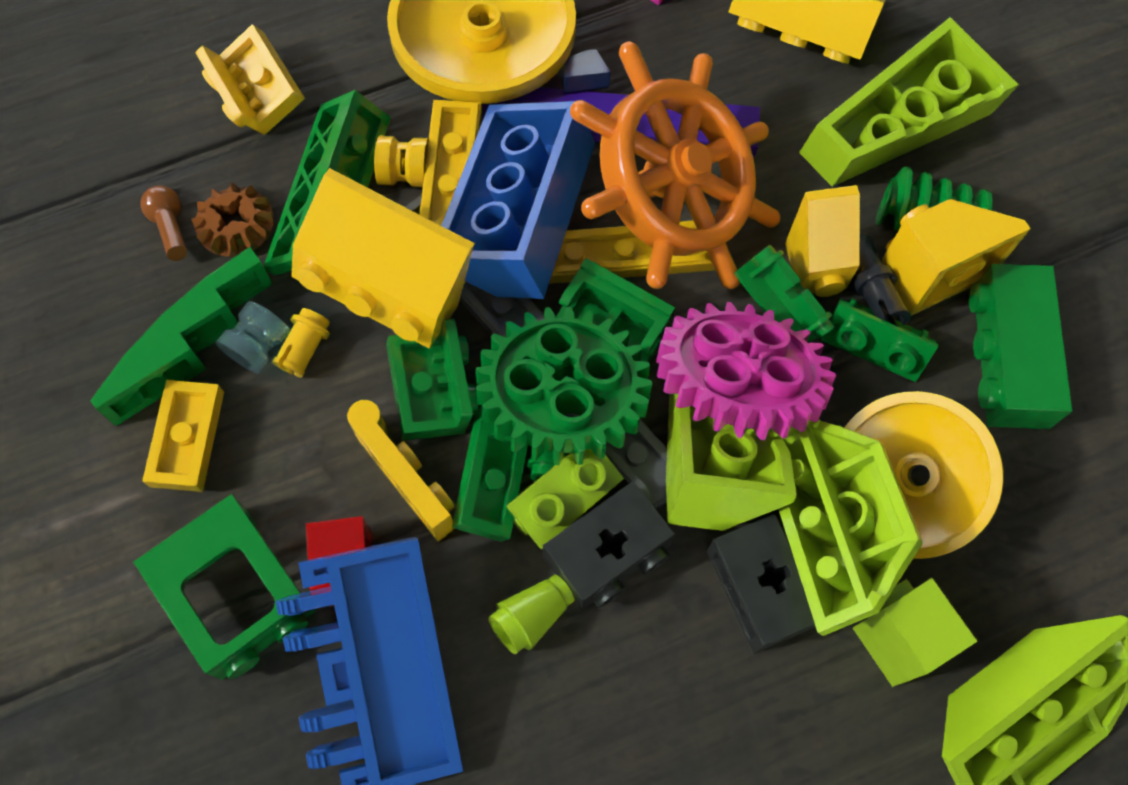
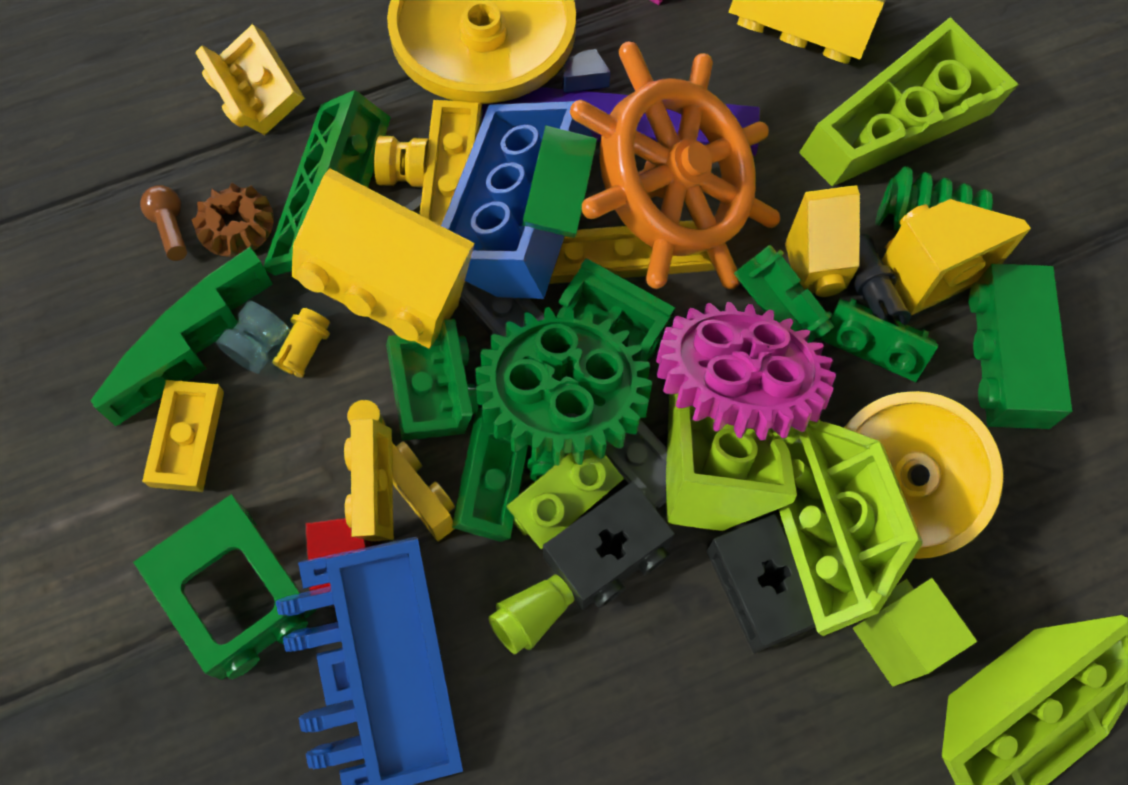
none -> yellow plate [344,419,394,541]
none -> green slope [522,125,597,238]

